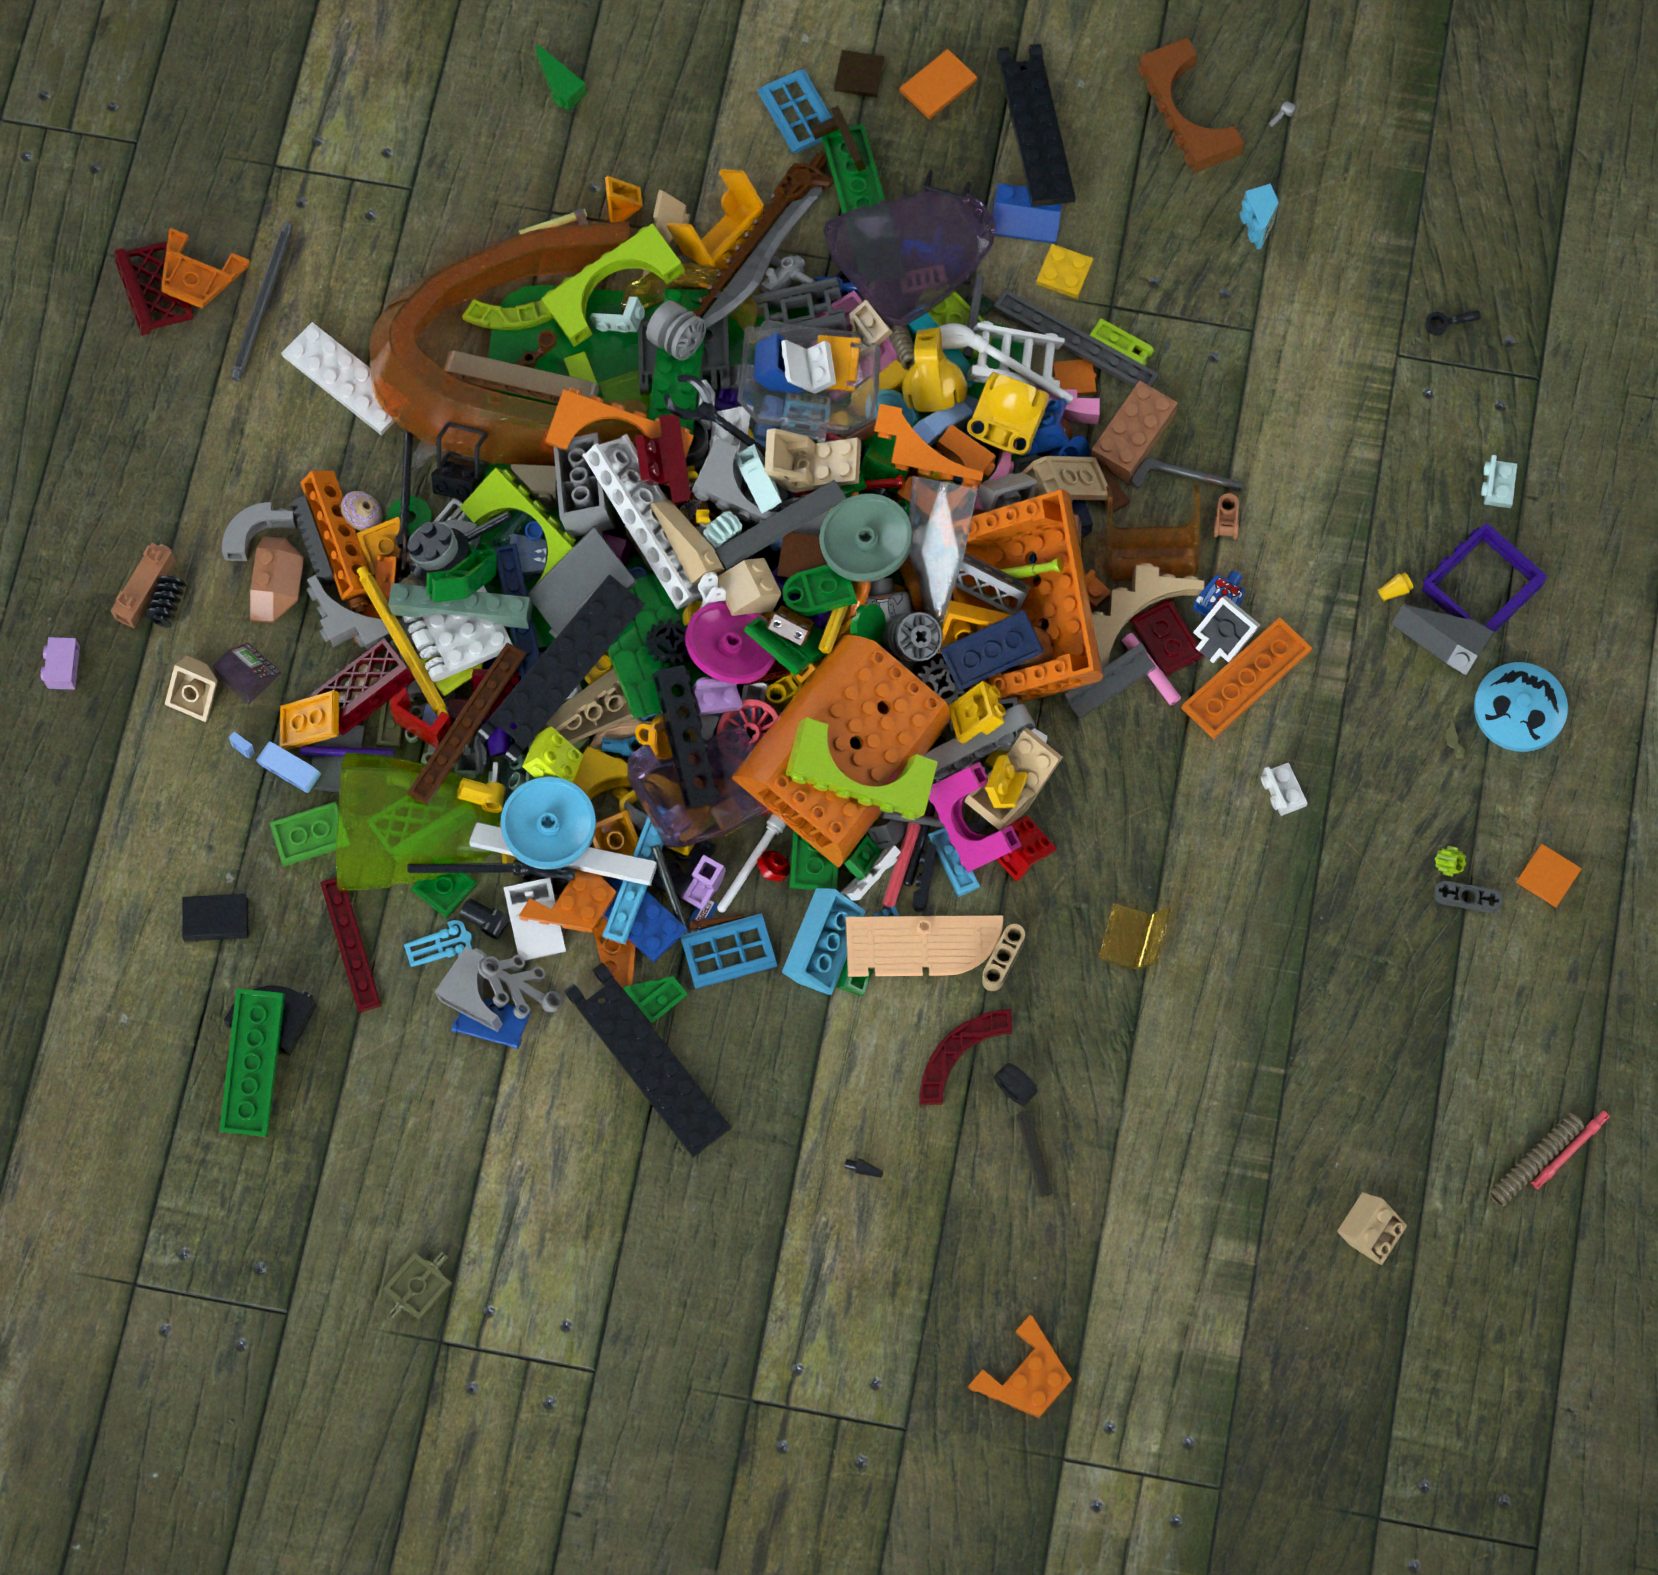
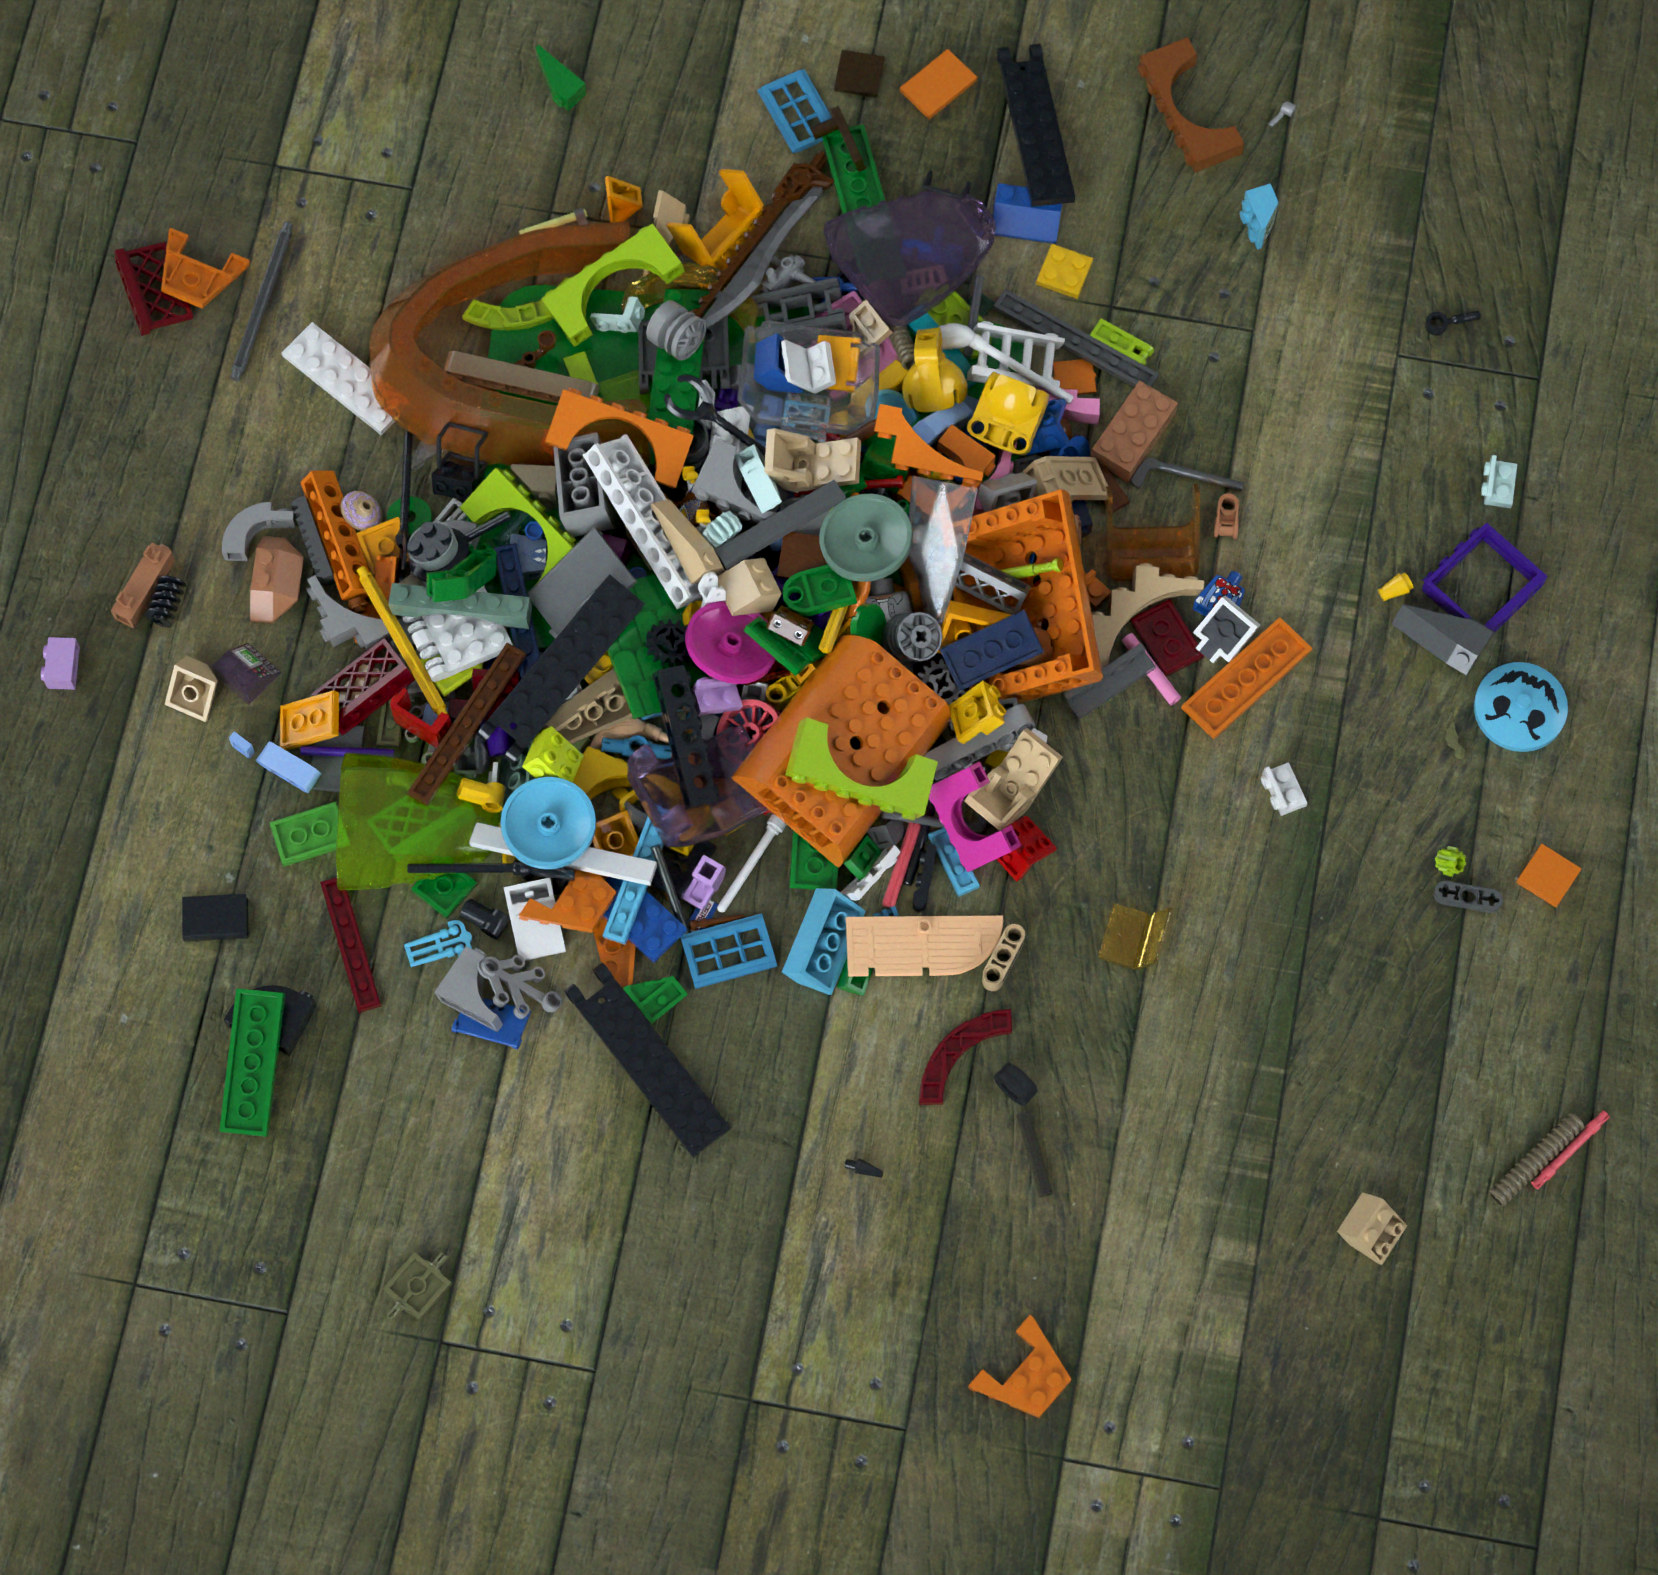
dark red plate [635,415,691,504] -> none
light orange tile [635,713,672,760] -> none
red plate [757,850,790,882] -> none
yellow bracket [985,755,1028,808] -> none

